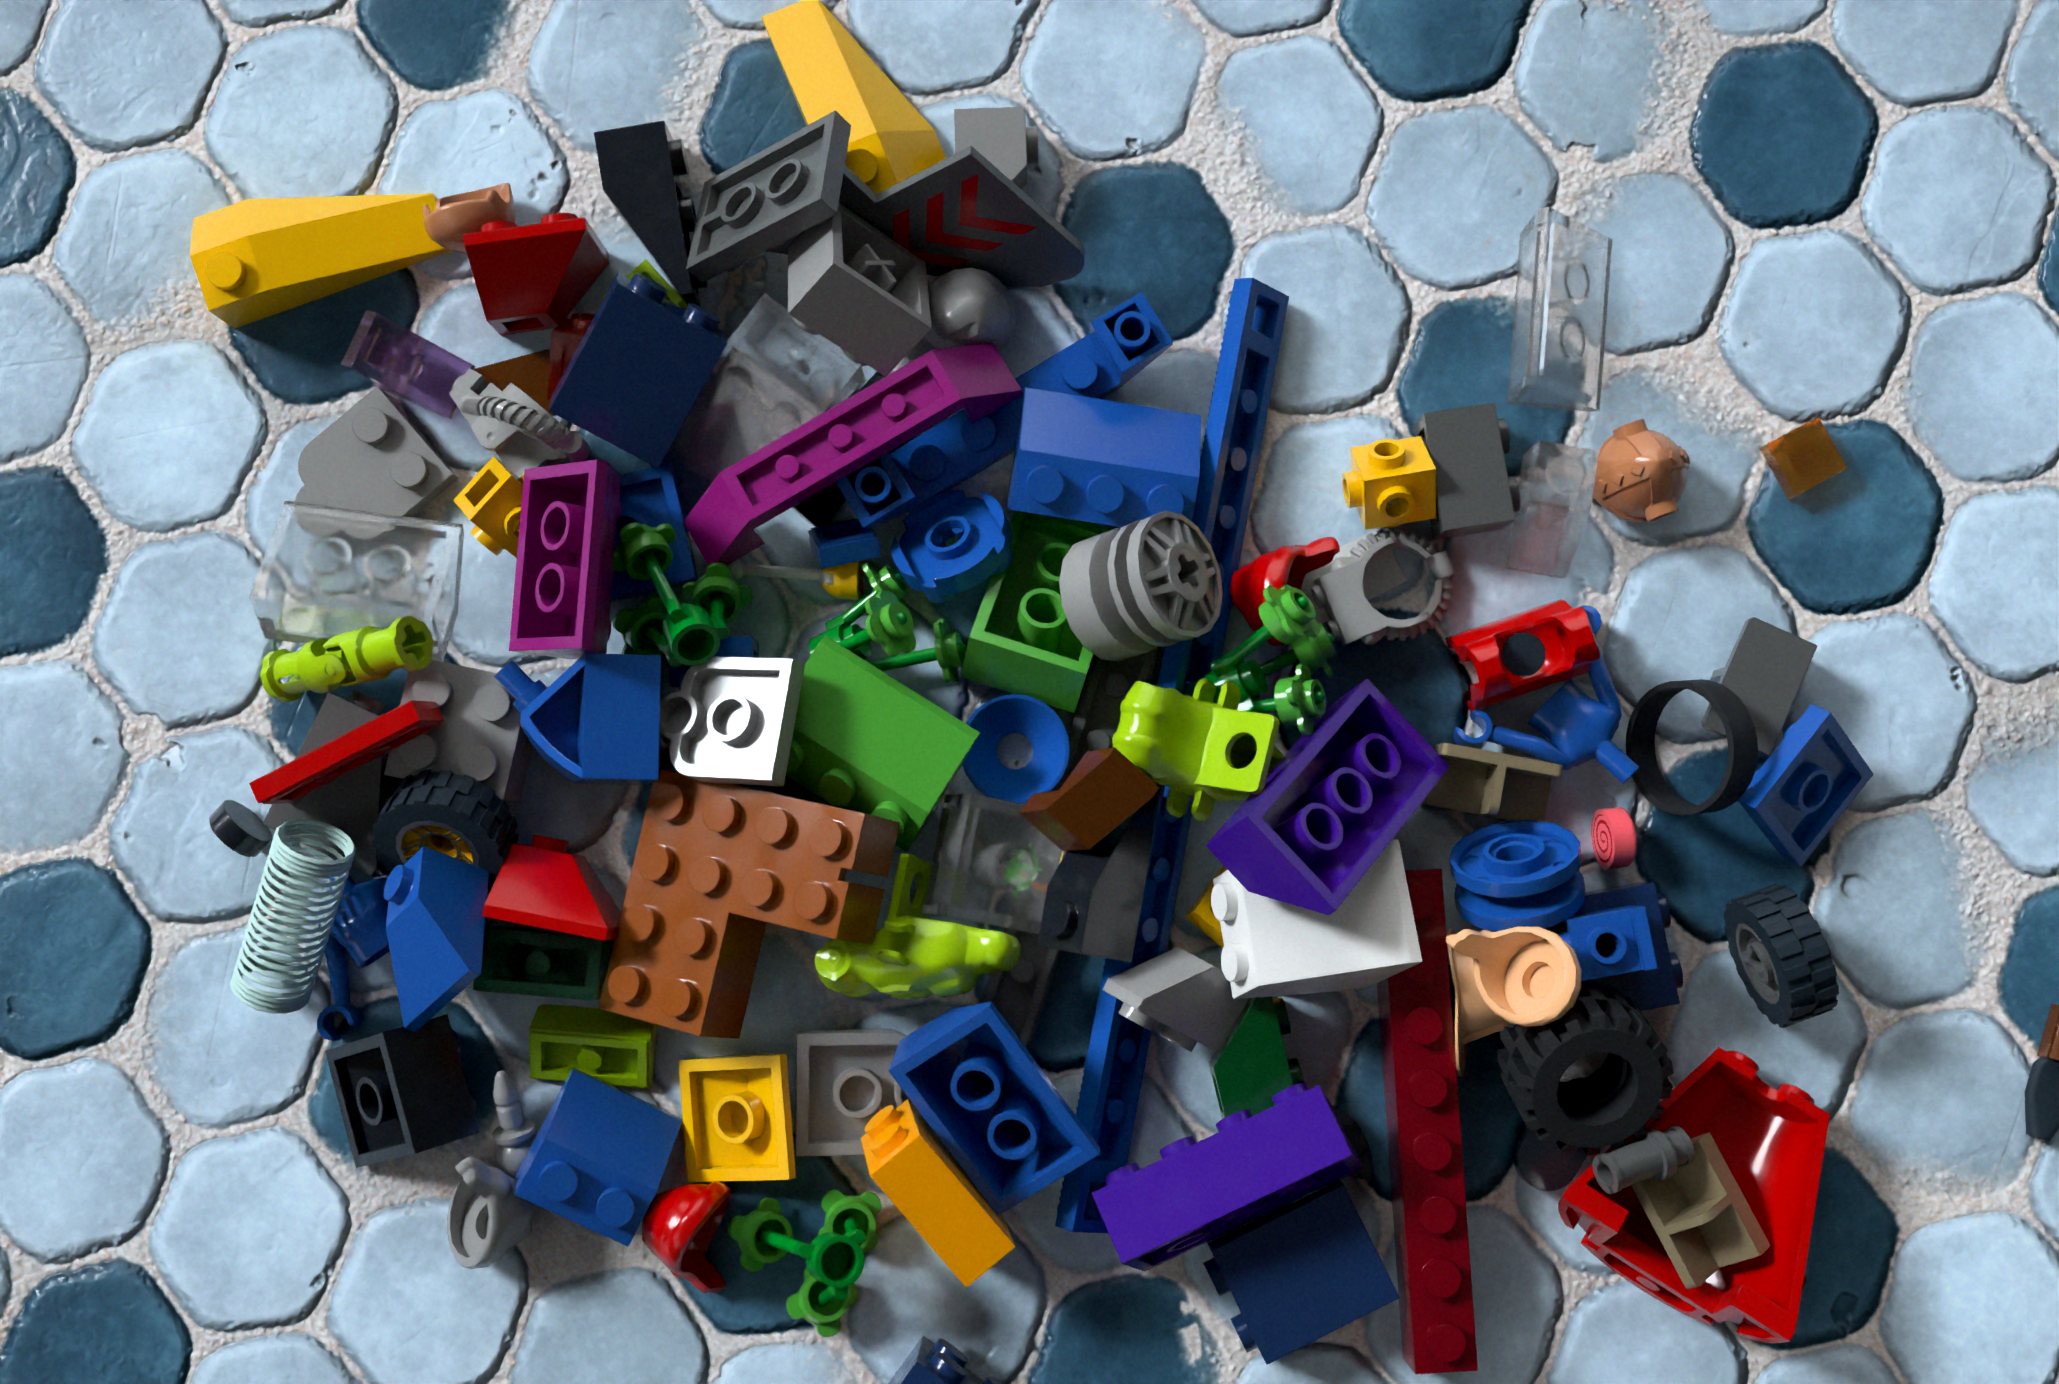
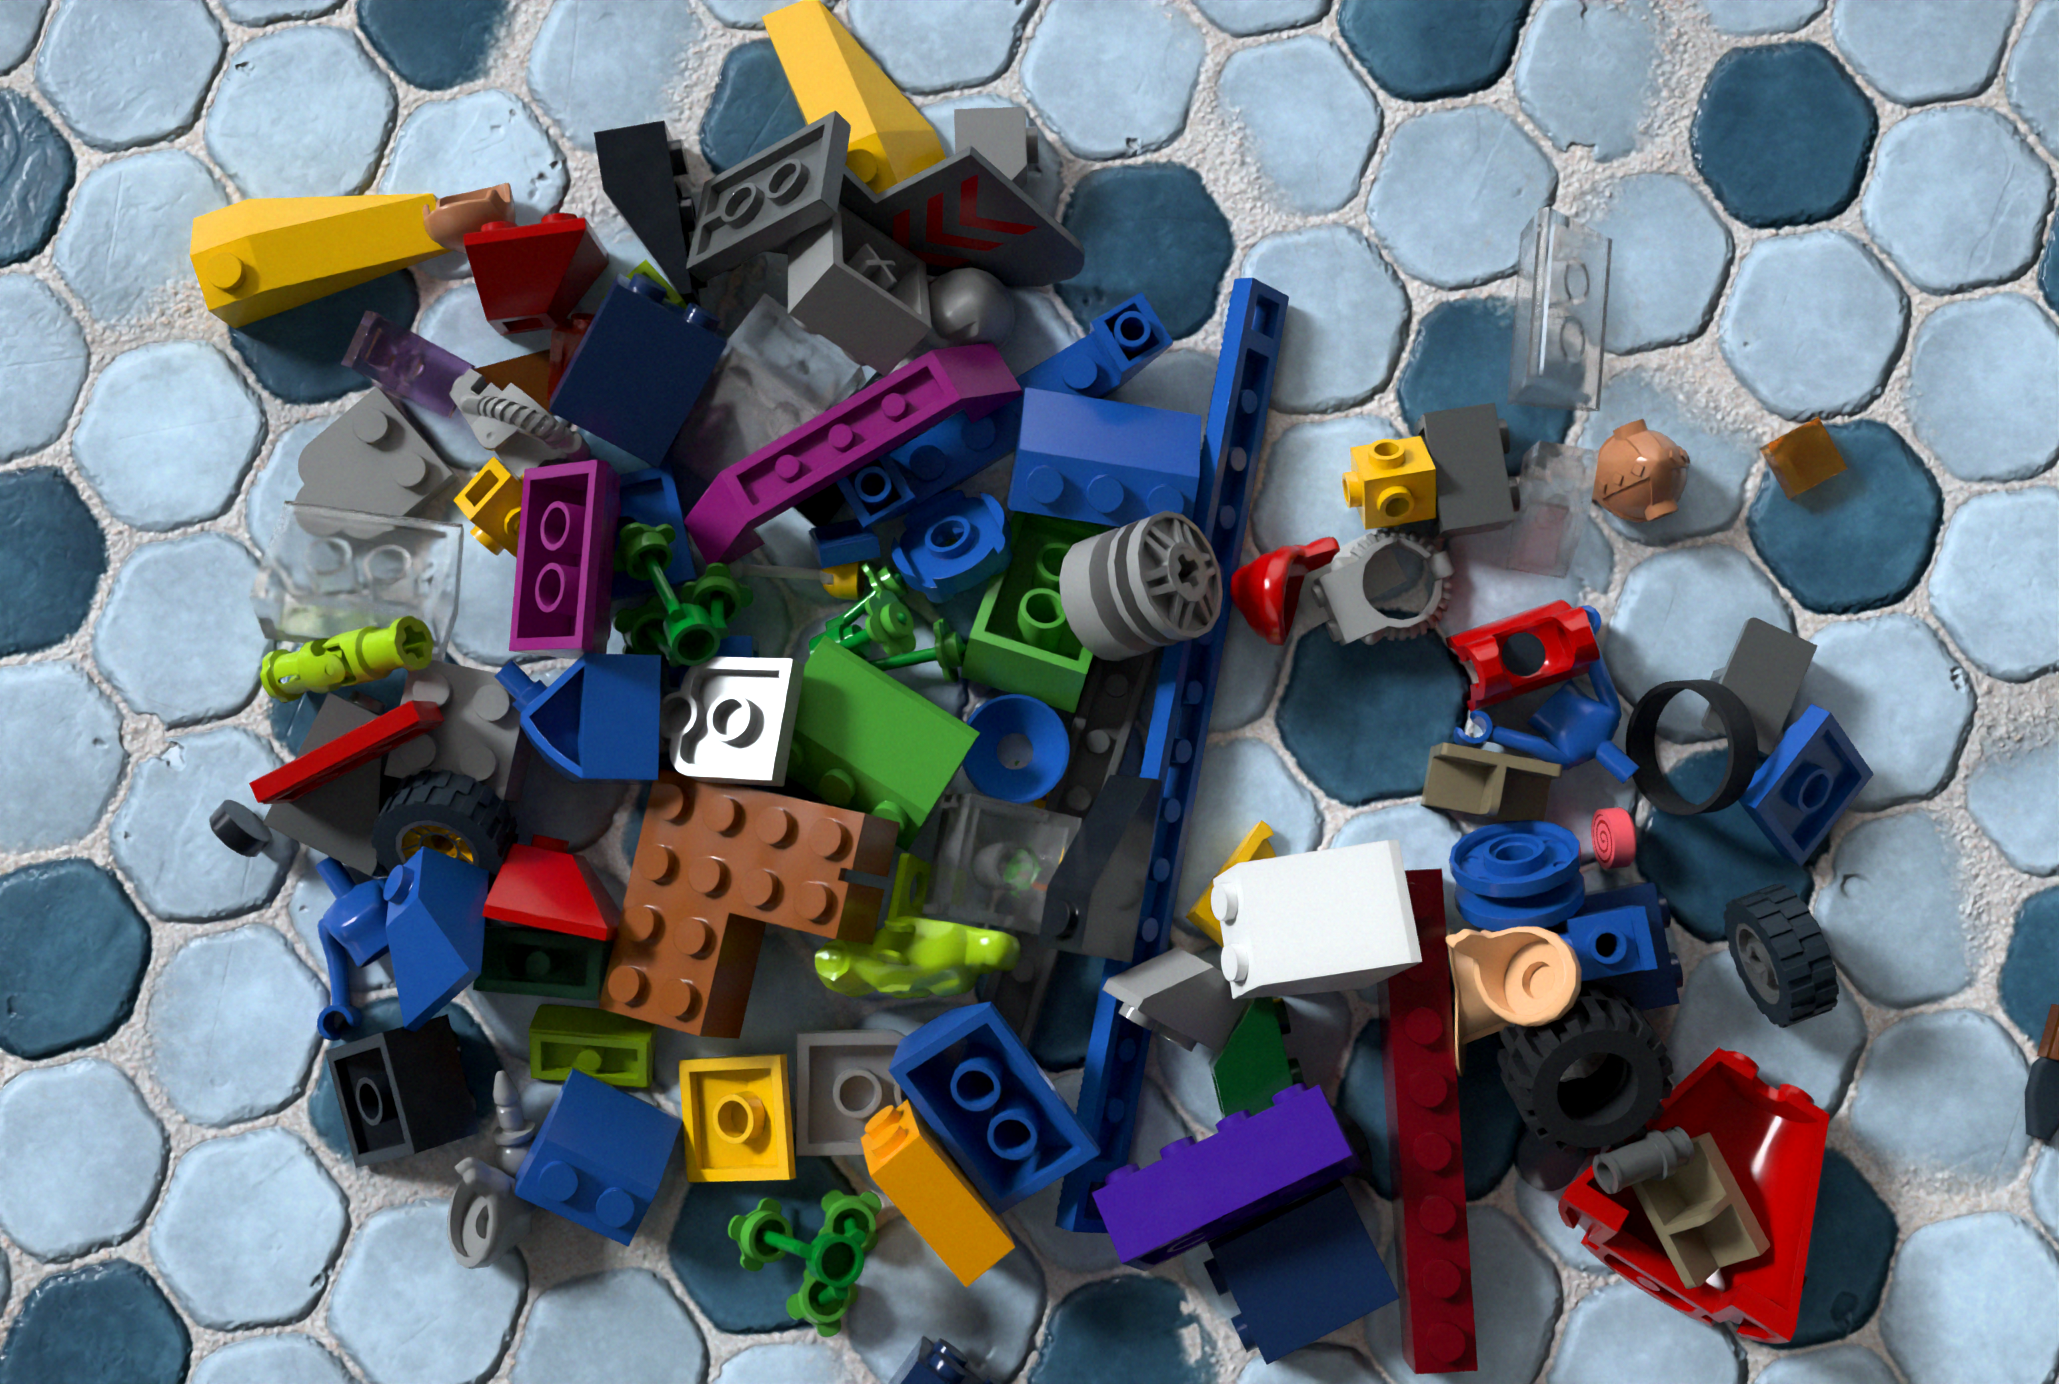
light aqua piece [230,819,356,1014] -> none
red hat [642,1181,732,1293] -> none
reddish brown slope [1019,747,1159,851] -> none
lime piece [1112,678,1283,821] -> none
bright green plant [1204,585,1337,736] -> none
dark purple slope [1205,678,1450,915] -> none

